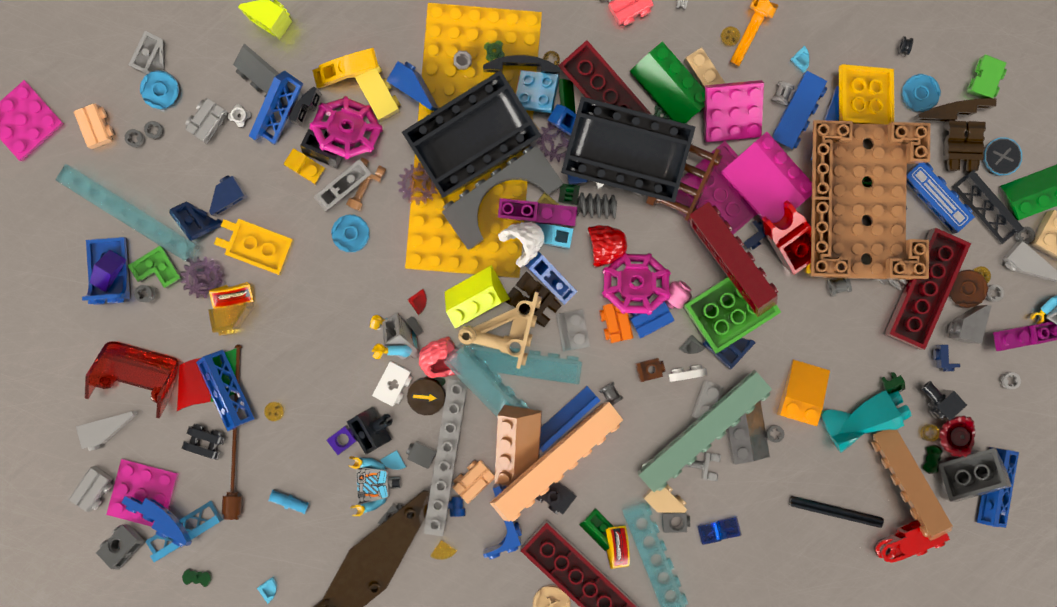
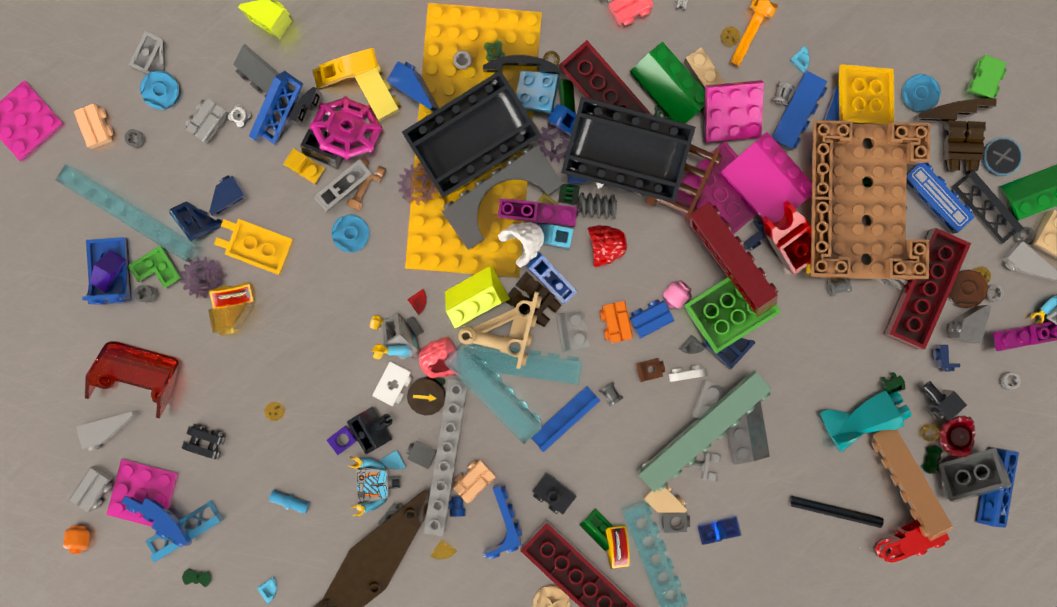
dark grey brick [96,524,145,570] -> none
dark grey bush [144,121,163,139] -> none
flag [177,344,242,520] -> none
blue fence [196,350,254,432] -> none
light nougat brick [490,402,623,521] -> none
medium nougat slope [495,405,542,486] -> none
dark pink plate [602,253,671,315] -> none
dark grey bush [766,425,784,443] -> none
light orange slope [777,359,830,426] -> none
black bush [899,36,913,55] -> none
none -> orange head [63,525,90,554]

